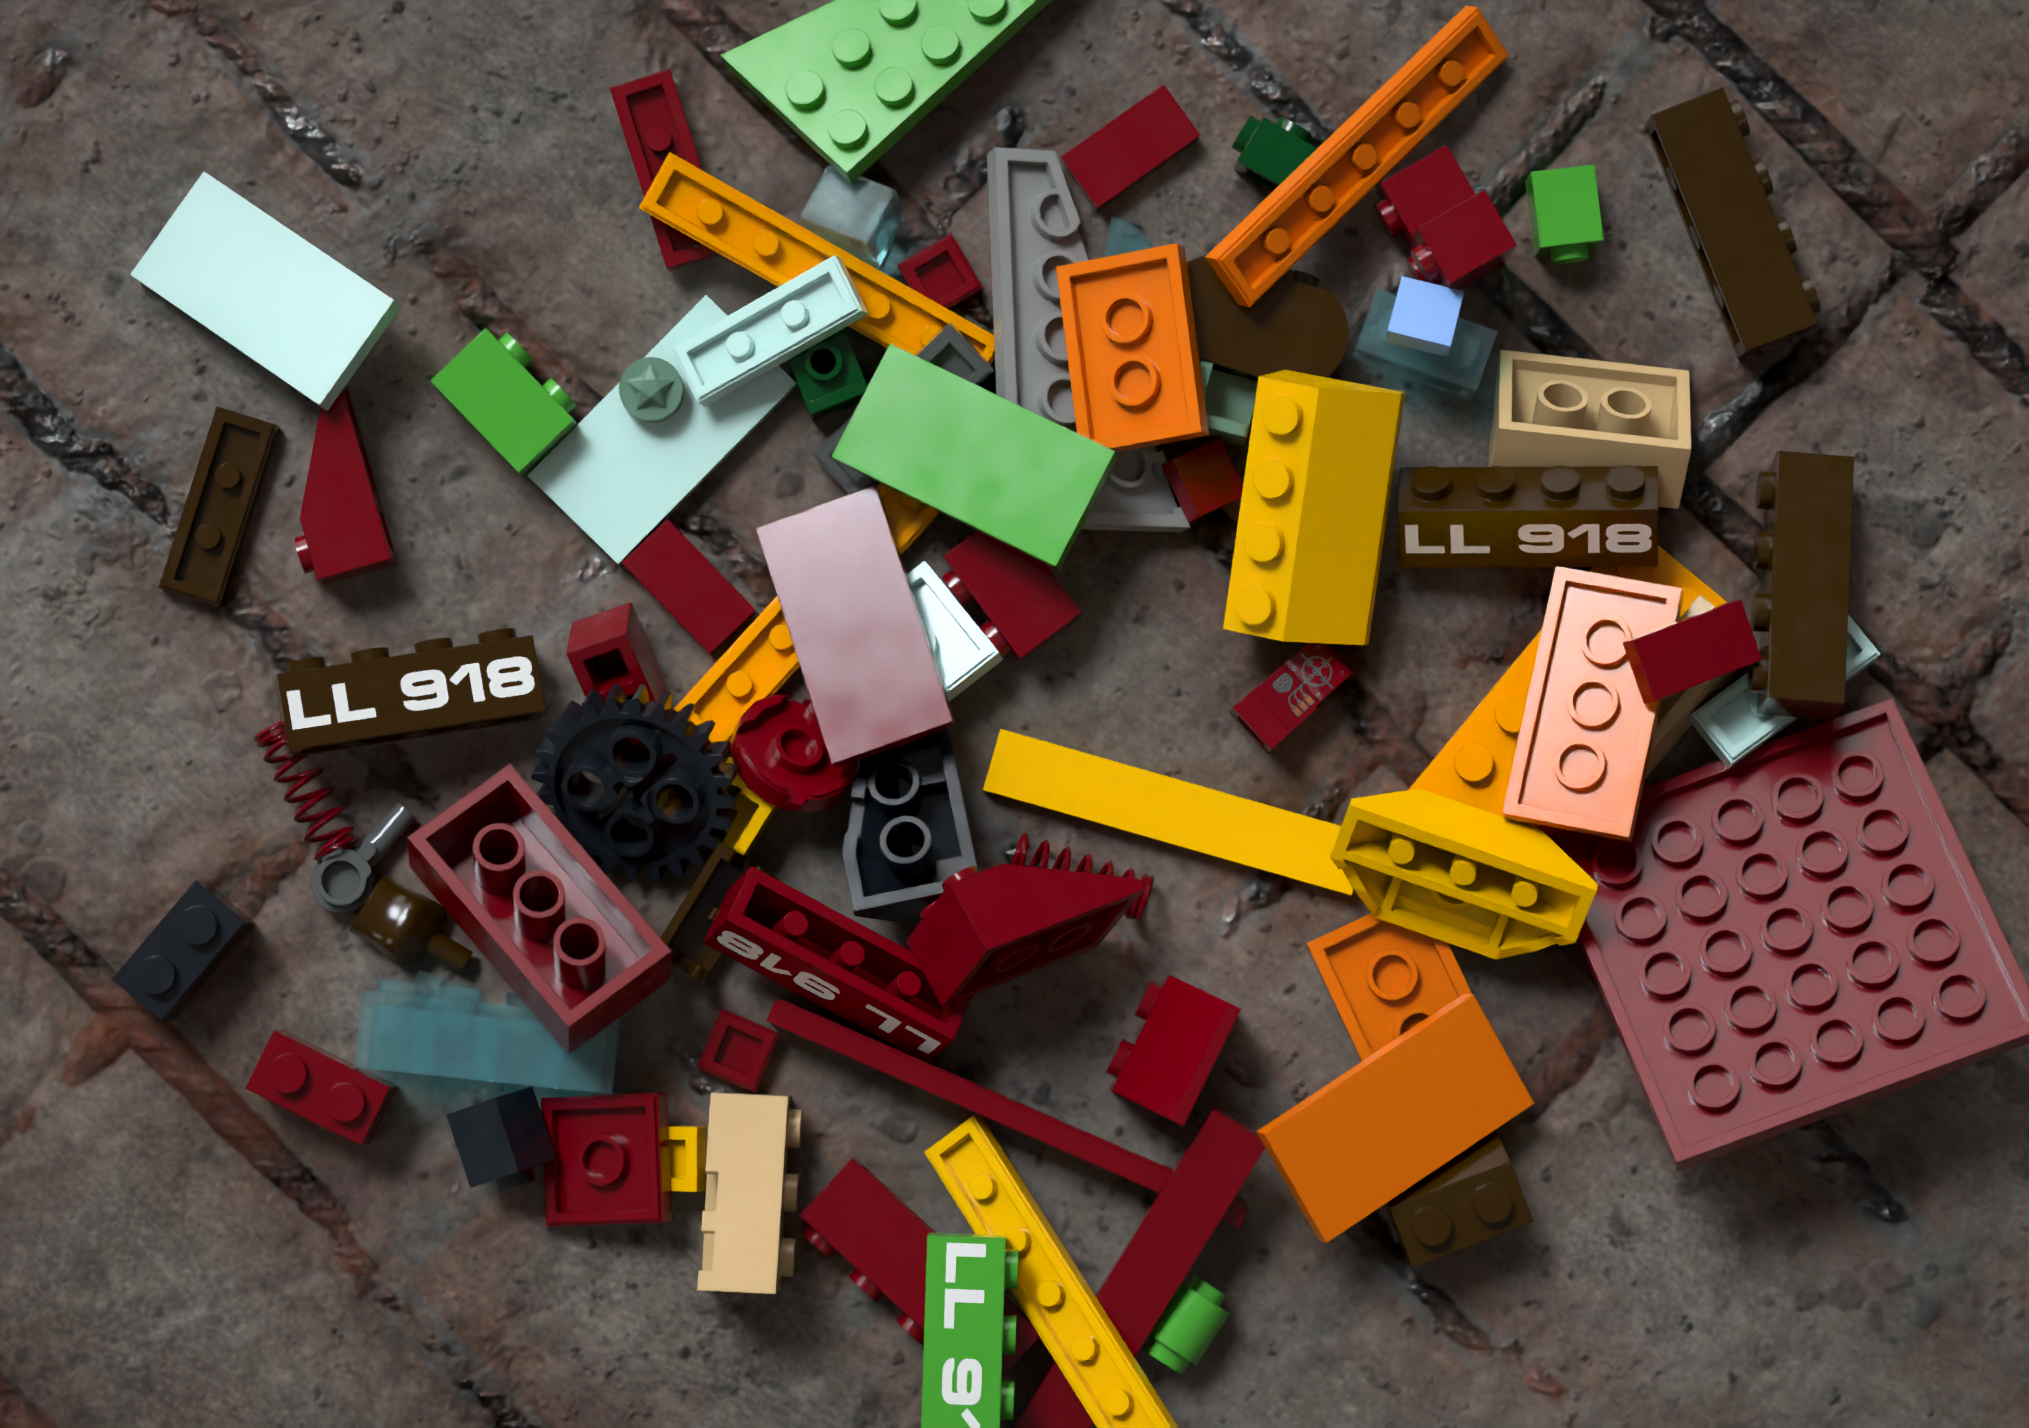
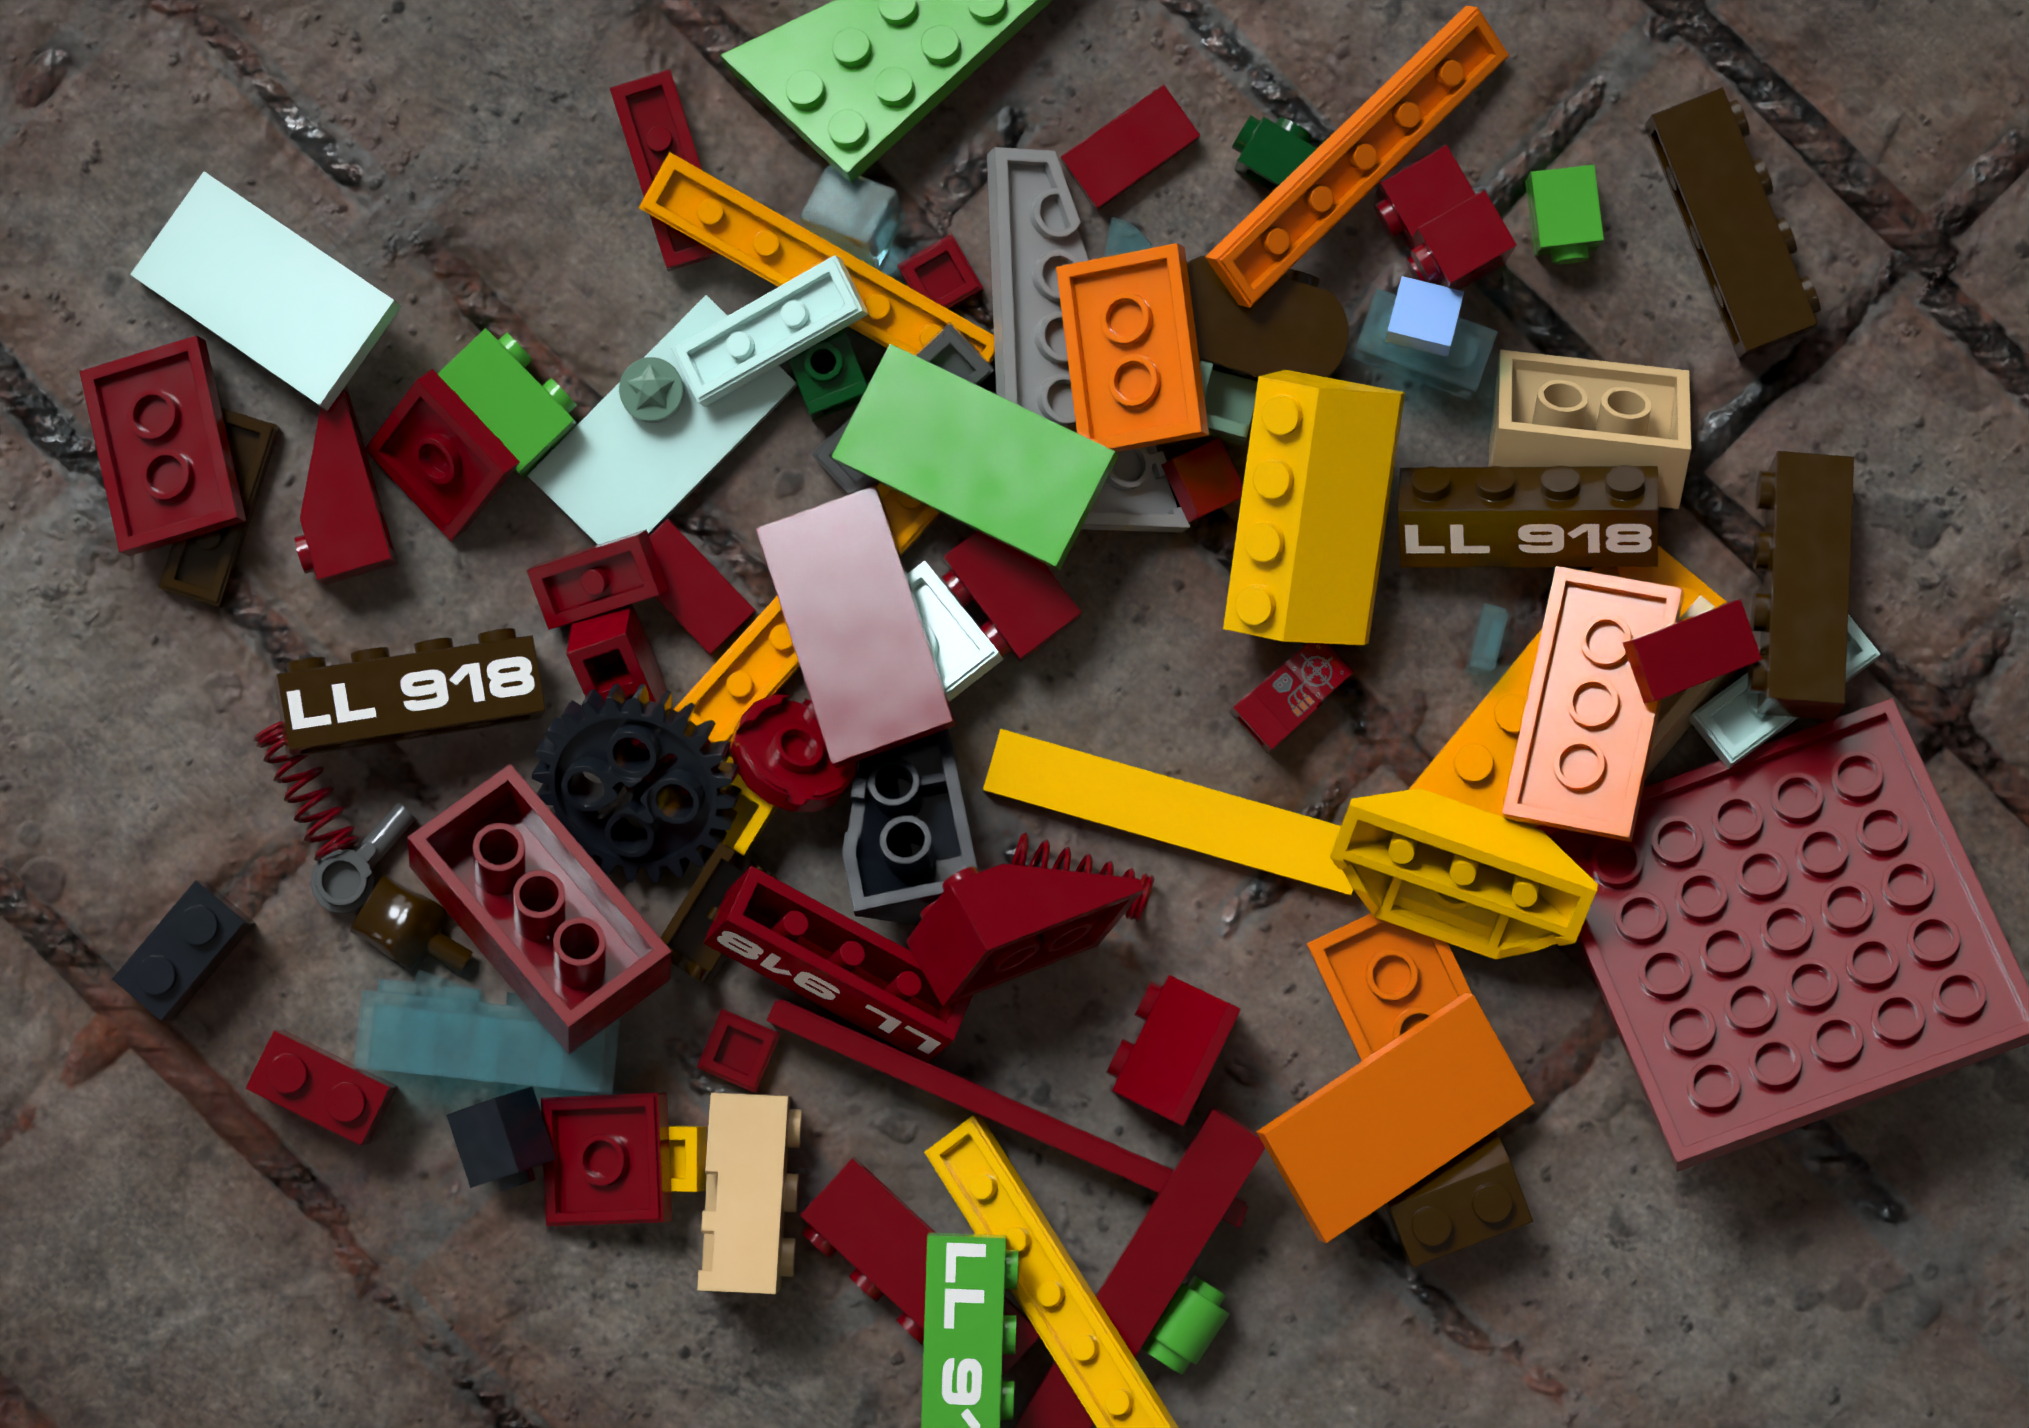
none -> dark red plate [79,335,246,556]
none -> dark red plate [364,369,520,541]
none -> dark red plate [526,529,668,630]
none -> clear light blue tile [1464,603,1508,675]

